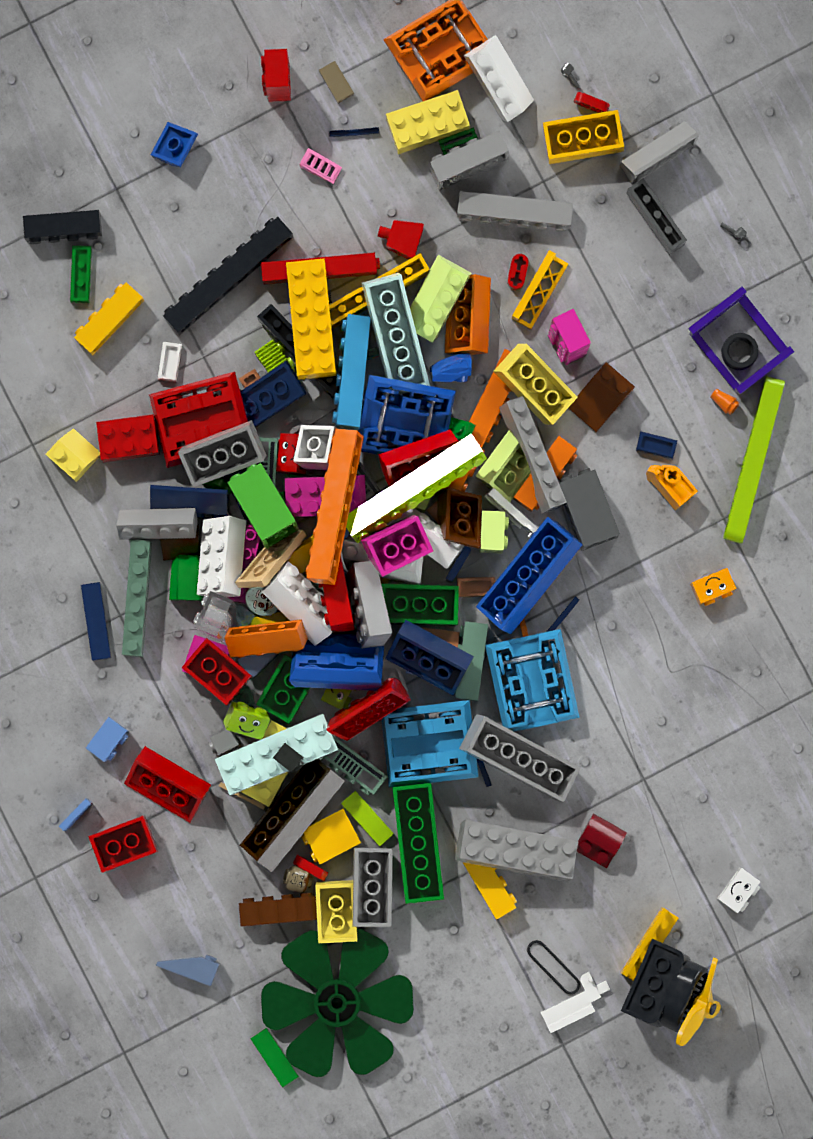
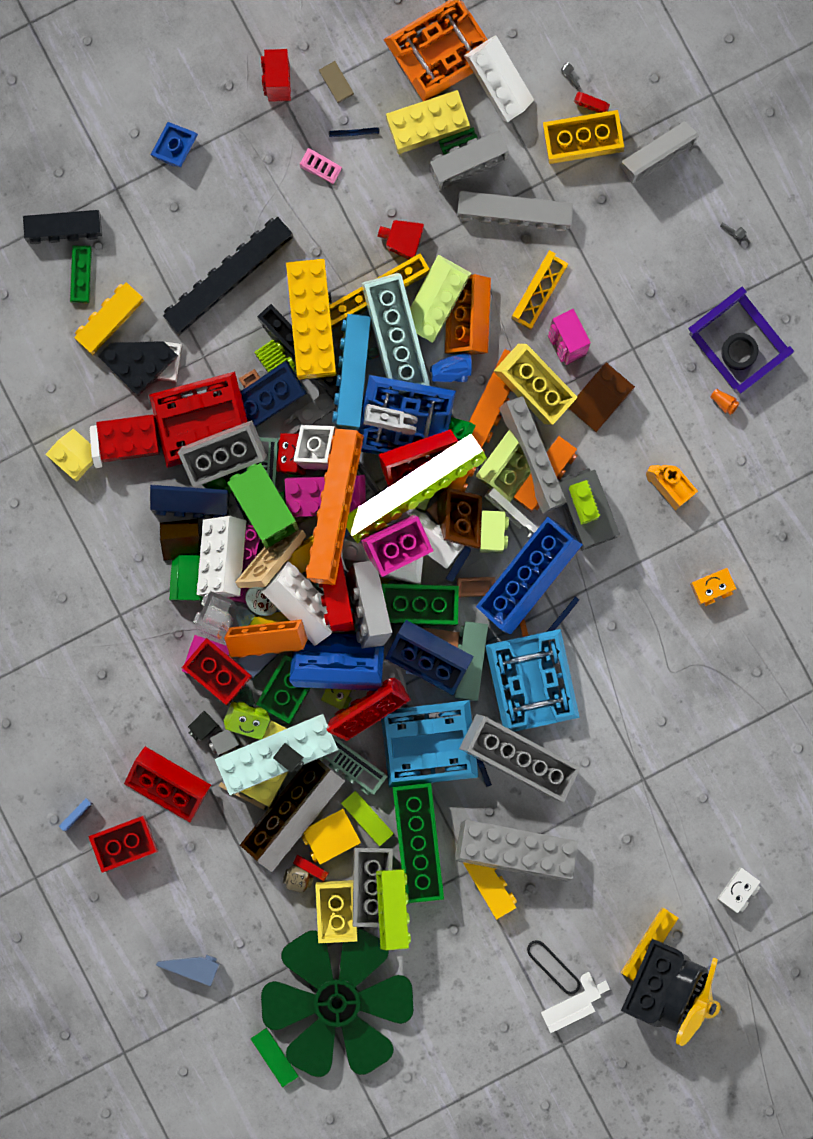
dark blue tile [81,582,112,661] -> none
medium blue brick [86,717,129,762] -> none
light grey brick [116,508,198,540] -> none
sand green brick [122,539,152,657] -> none
reddish brown brick [239,892,317,927] -> none
red brick [261,252,380,285] -> none
red beam [507,254,529,290] -> none
dark red brick [577,813,627,869] -> none
dark grey brick [626,178,687,255] -> none
dark blue tile [636,431,678,460] -> none
lime beam [723,376,785,544] -> none
none -> white tile [90,425,102,468]
none -> black plate [98,341,178,396]
none -> pearl dark grey brick [188,711,218,741]
none -> light grey hinge [364,404,417,435]
none -> lime brick [376,869,411,950]
none -> lime brick [569,480,600,525]

